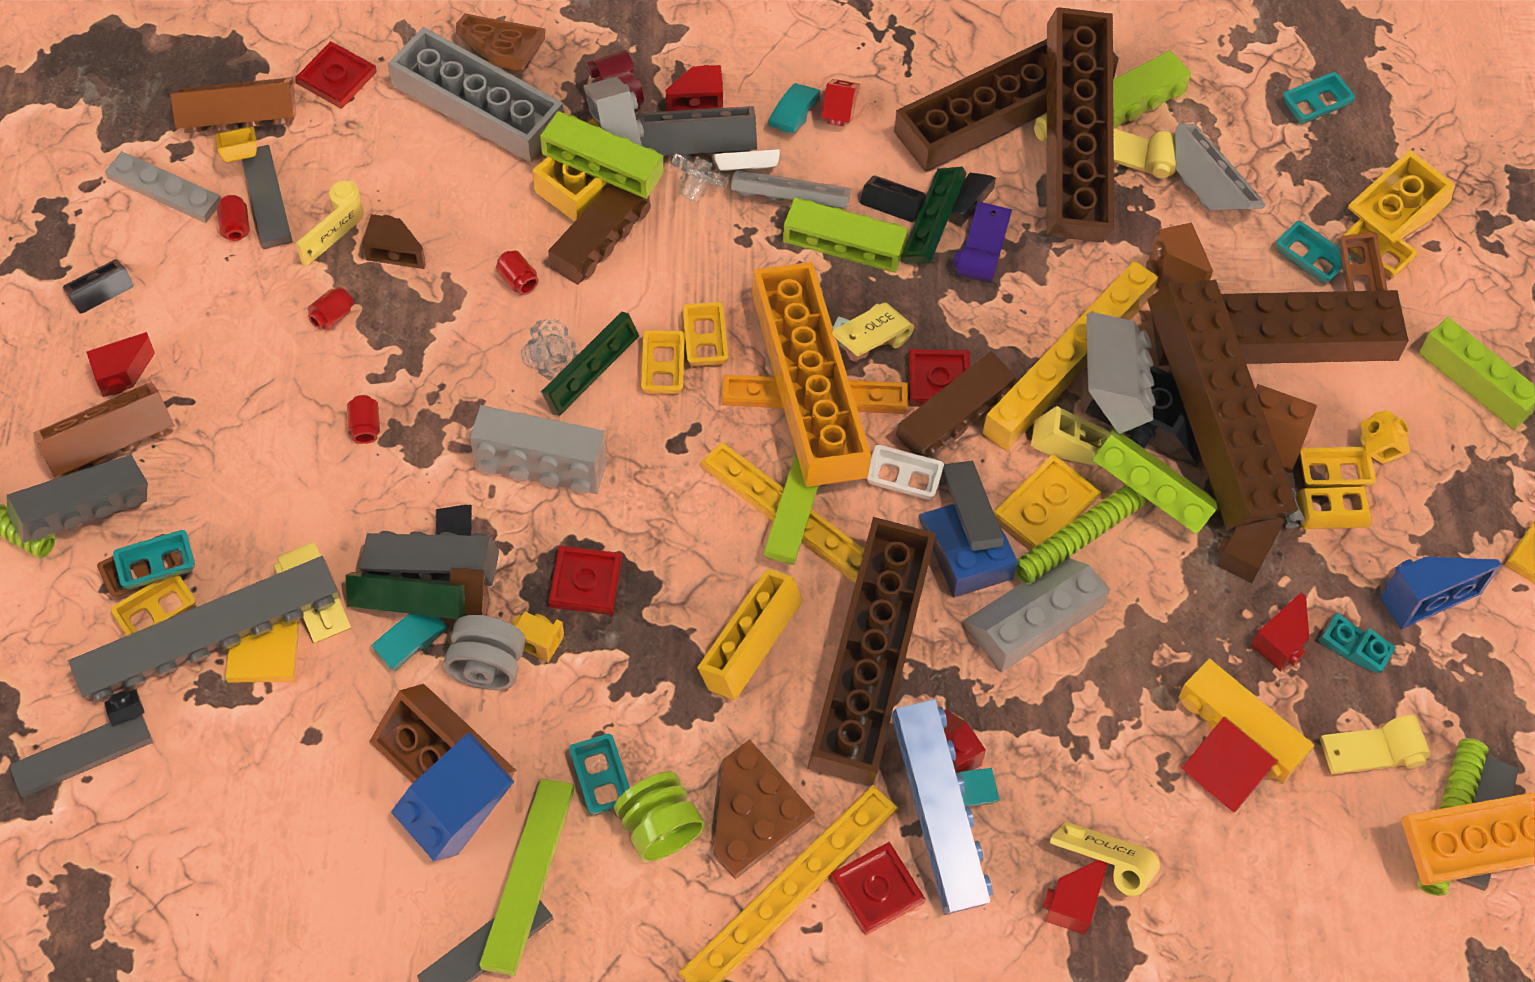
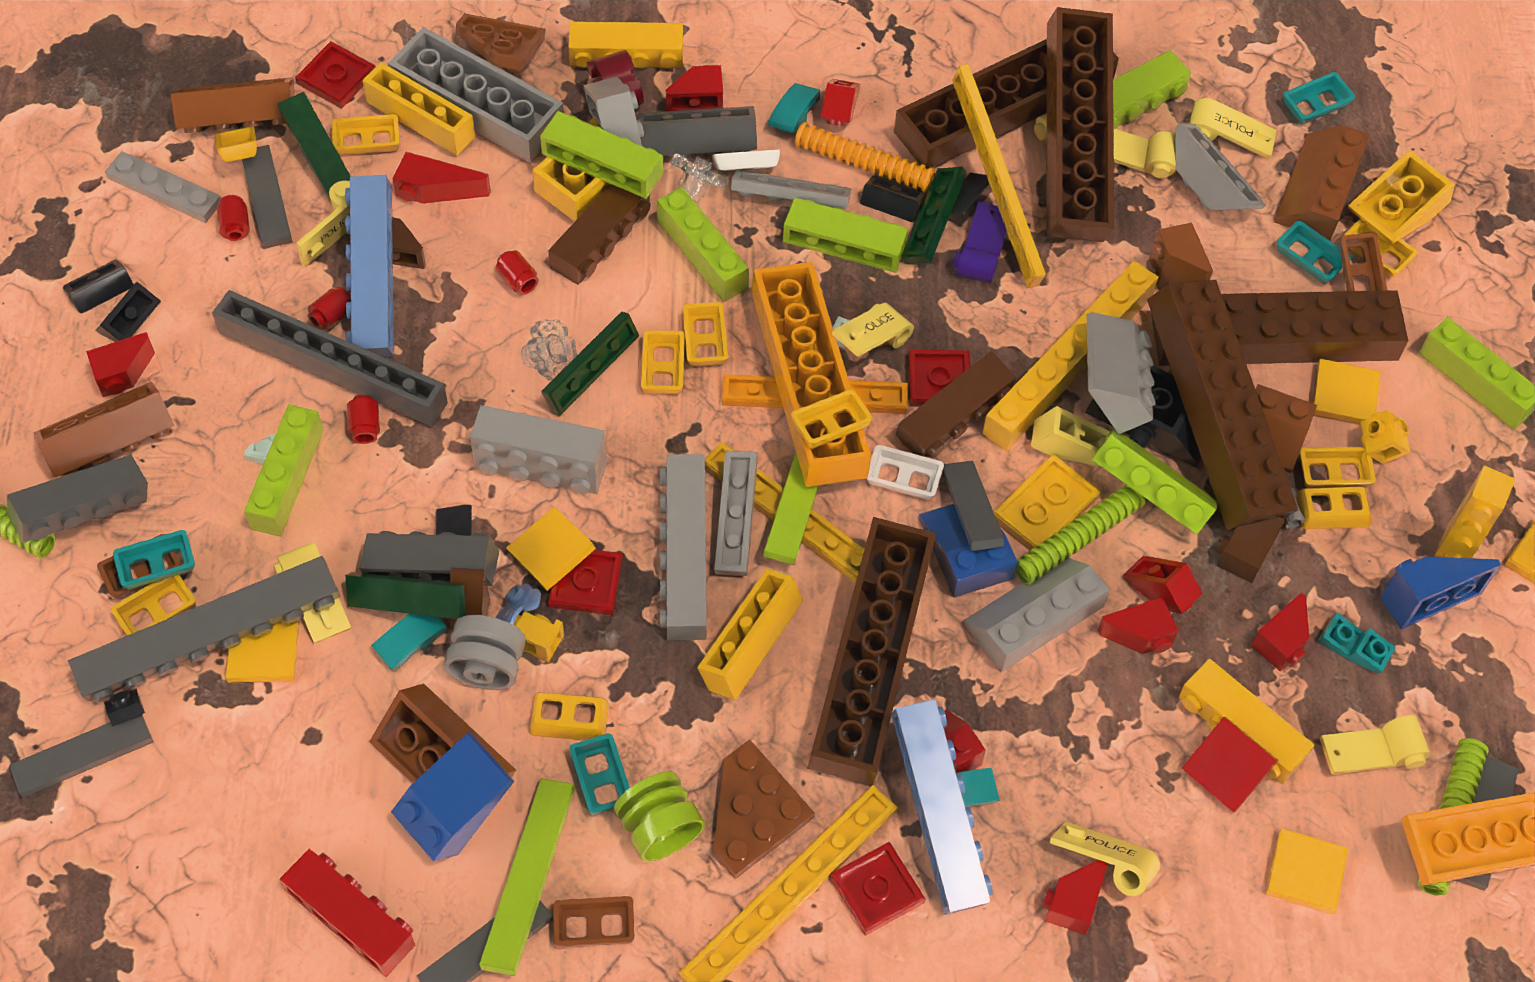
none -> black slope [95,282,161,342]
none -> dark grey brick [212,290,448,427]
none -> lime brick [244,404,324,537]
none -> light aqua tile [244,434,275,464]
none -> dark green tile [277,92,351,205]
none -> red brick [279,848,416,977]
none -> yellow piece [332,114,399,155]
none -> medium blue brick [345,175,394,358]
none -> yellow brick [363,62,475,156]
none -> red slope [392,152,491,204]
none -> medium blue plate [495,583,541,625]
none -> yellow tile [506,506,596,591]
none -> yellow piece [529,692,609,740]
none -> dark orange piece [553,896,635,947]
none -> yellow brick [568,22,683,69]
none -> lime brick [657,187,749,302]
none -> light grey brick [660,454,707,641]
none -> light grey plate [714,451,758,576]
none -> yellow piece [791,390,873,449]
none -> light orange piece [795,122,935,193]
none -> yellow tile [952,63,1046,288]
none -> red slope [1098,597,1179,654]
none -> red slope [1123,555,1203,614]
none -> light yellow door [1189,98,1277,159]
none -> yellow tile [1266,828,1348,915]
none -> dark orange slope [1274,125,1370,241]
none -> yellow tile [1313,359,1381,425]
none -> yellow brick [1434,465,1516,558]

